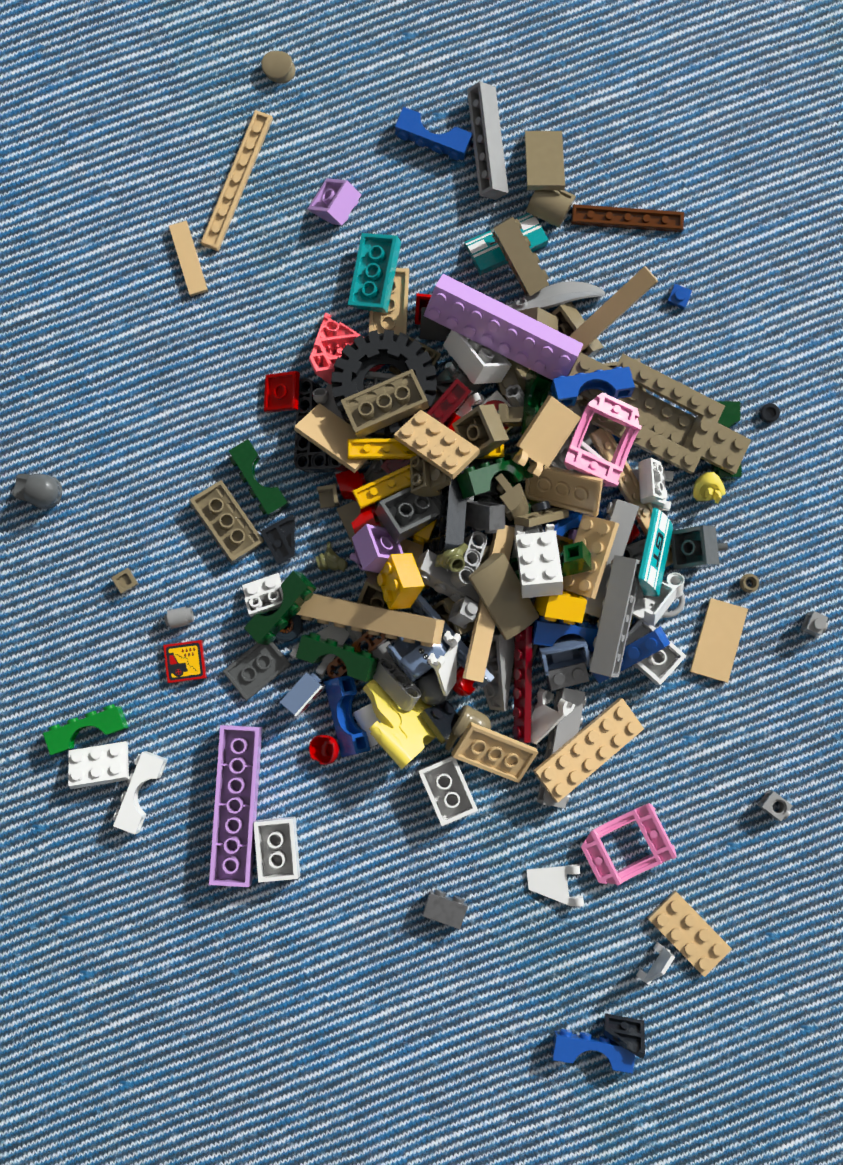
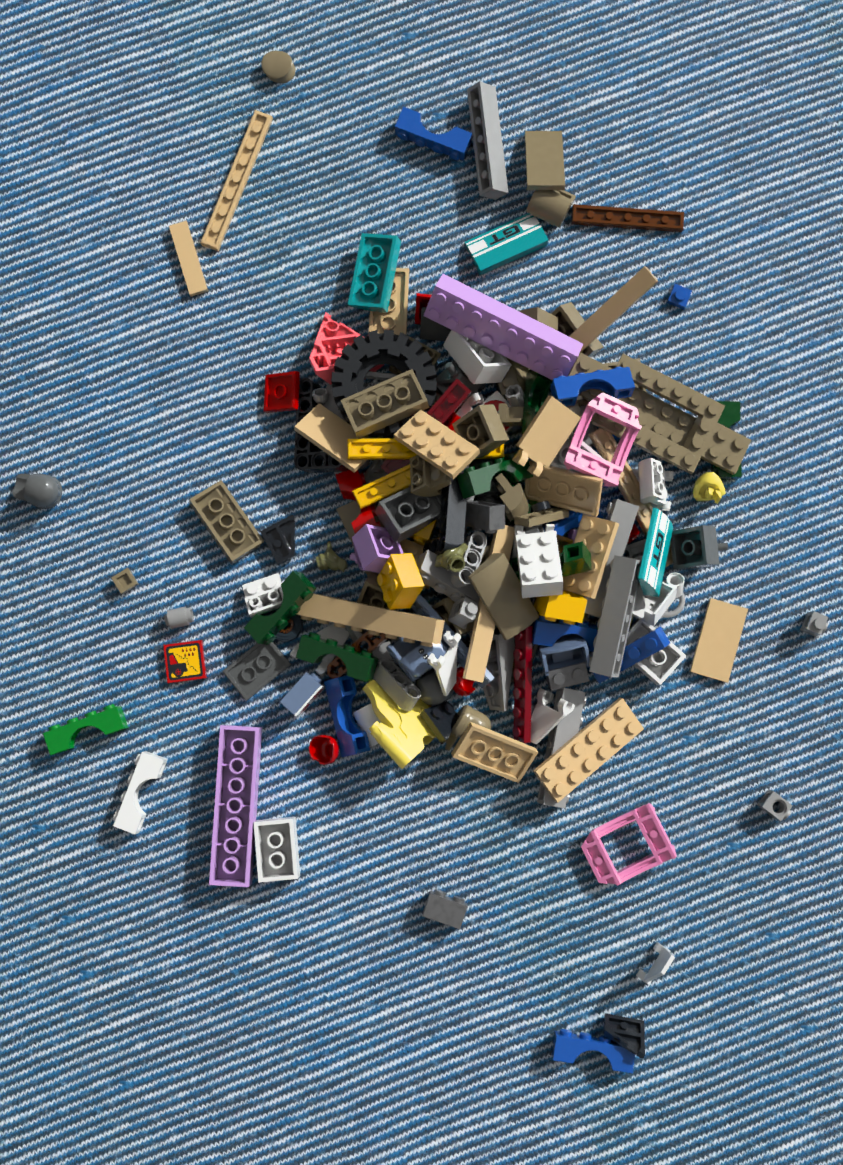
white plate [68,741,129,789] -> none
dark green arch [229,439,290,518] -> none
lavender slope [307,178,361,226] -> none
dark tan panel [317,484,340,509] -> none
white brick [418,756,478,826] -> none
dark tan brick [490,217,549,296] -> none
light grey plant [507,281,605,311] -> none
white flag [527,864,584,906] -> none
tan plate [647,890,732,977] -> none
dark tan plate [739,573,759,593] -> none
black tile [759,403,780,423] -> none

